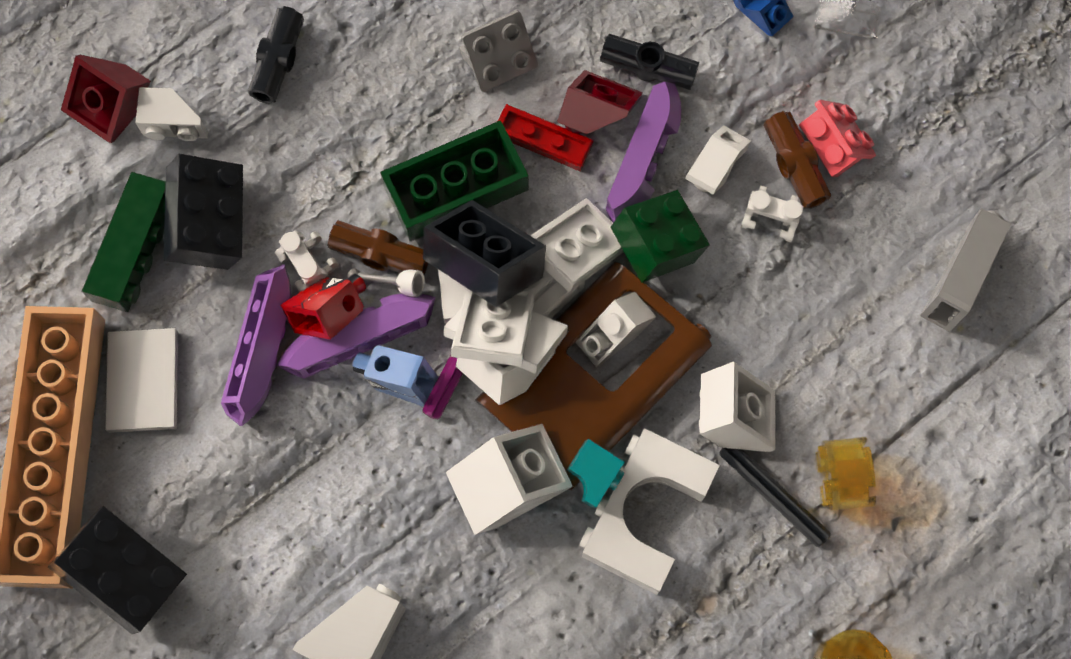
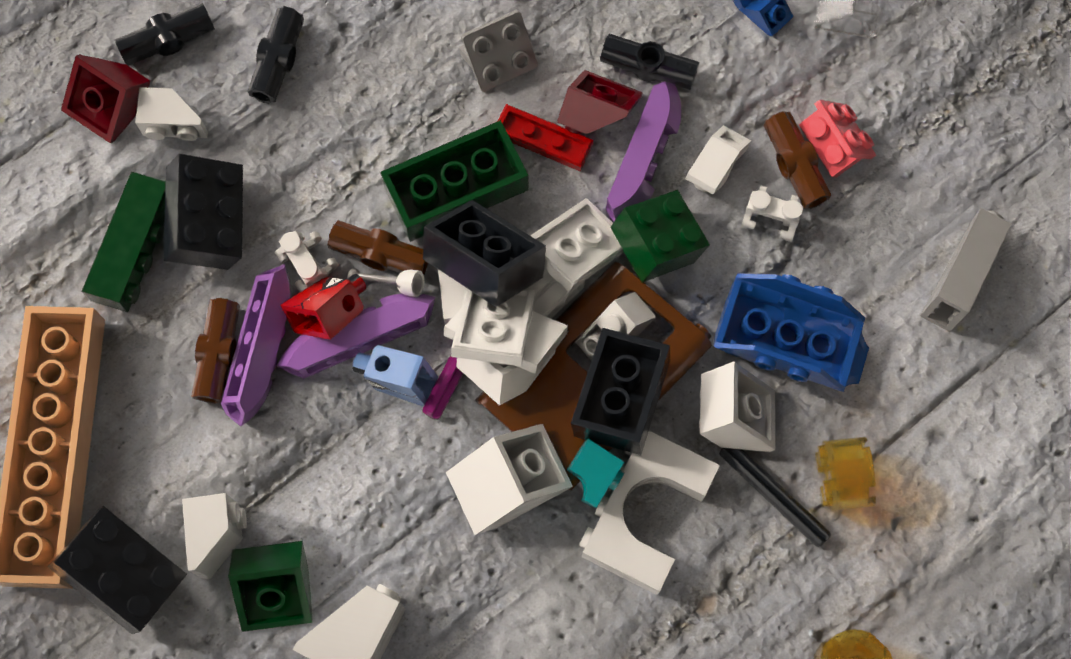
white tile [105,328,178,433] -> none
none -> black piece [115,3,215,66]
none -> white slope [182,493,247,579]
none -> reddish brown piece [191,298,240,403]
none -> dark green slope [228,541,313,632]
none -> black brick [571,328,671,455]
none -> blue slope [713,273,869,392]

